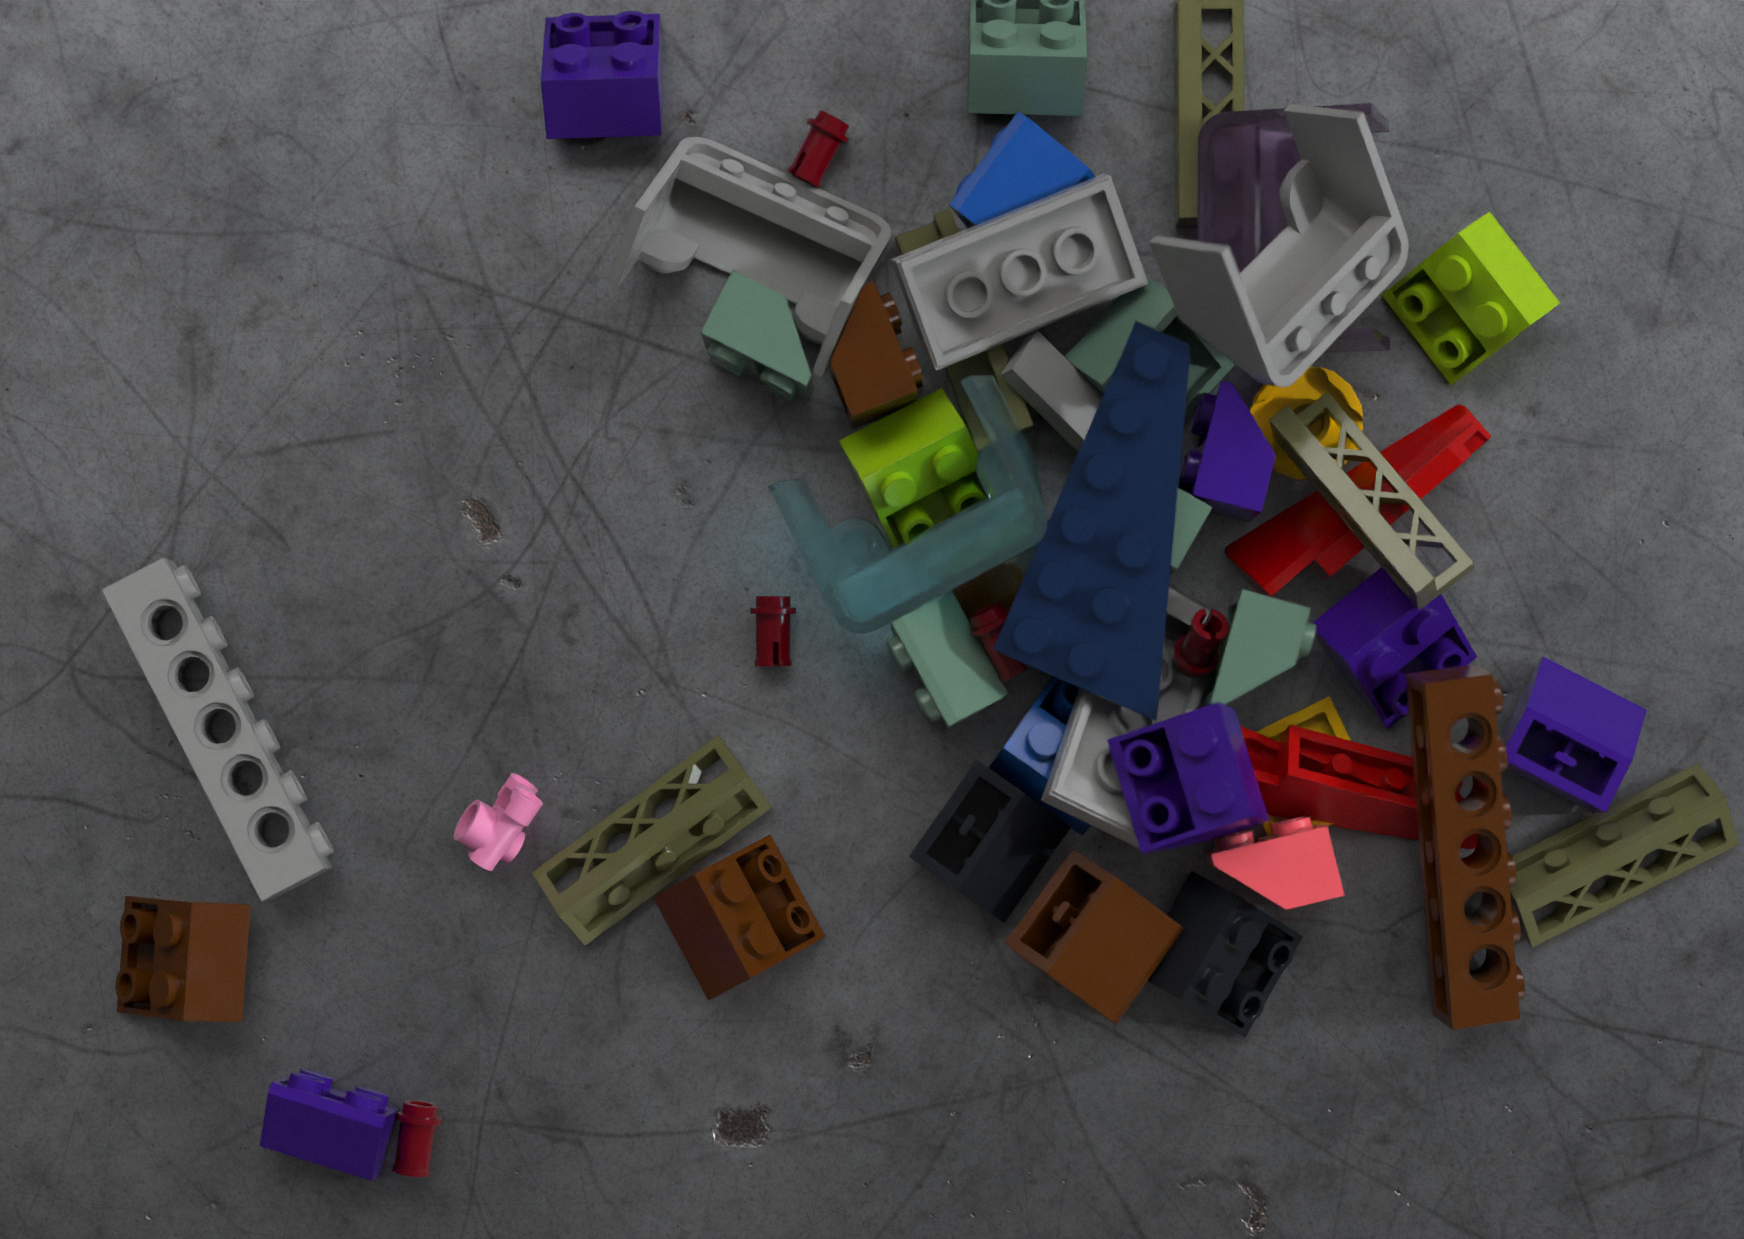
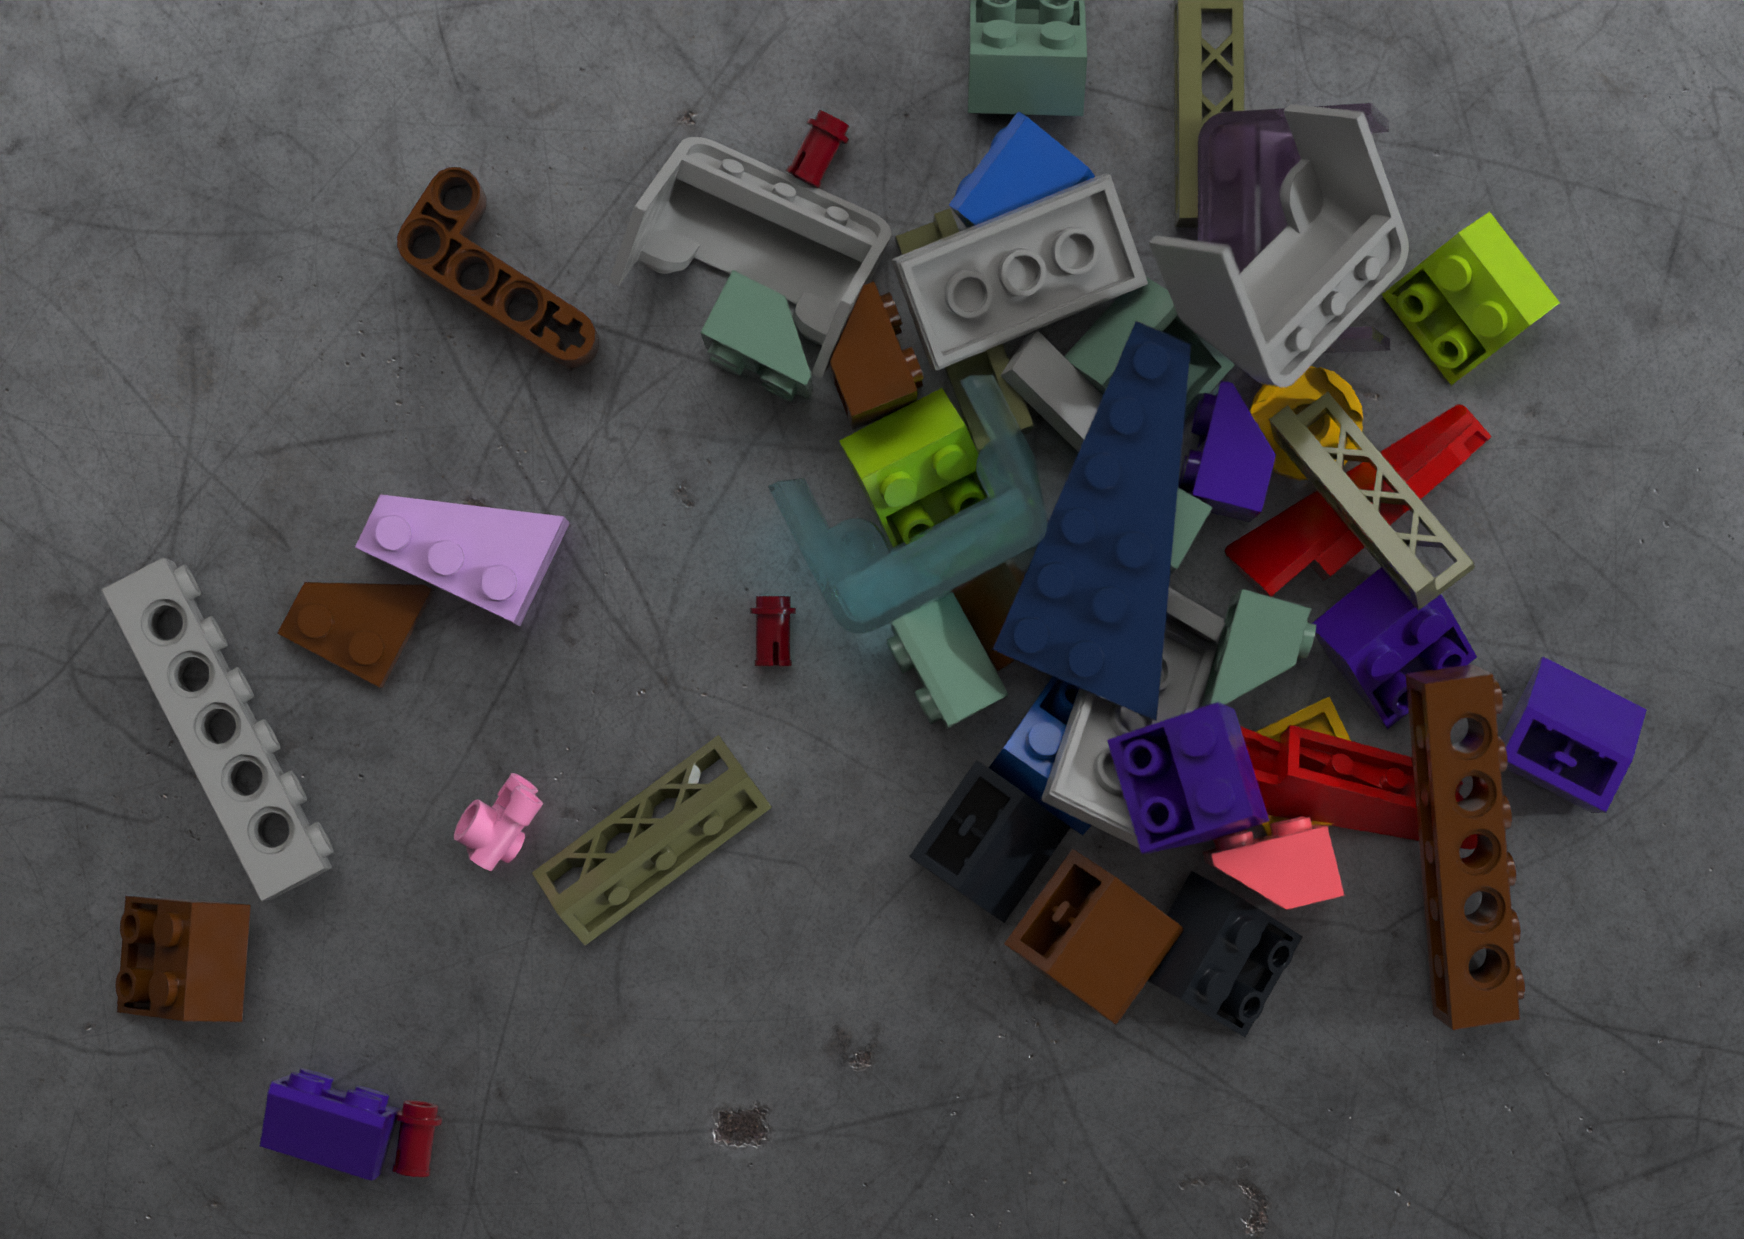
dark purple slope [541,11,663,139] -> none
reddish brown slope [653,834,826,1001] -> none
dark red pin [969,602,1031,681] -> none
dark red pin [1172,609,1229,678] -> none
olive fence [1510,763,1739,948] -> none
none -> reddish brown wing [277,582,435,688]
none -> lavender wedge [355,494,570,626]
none -> reddish brown beam [397,167,599,368]

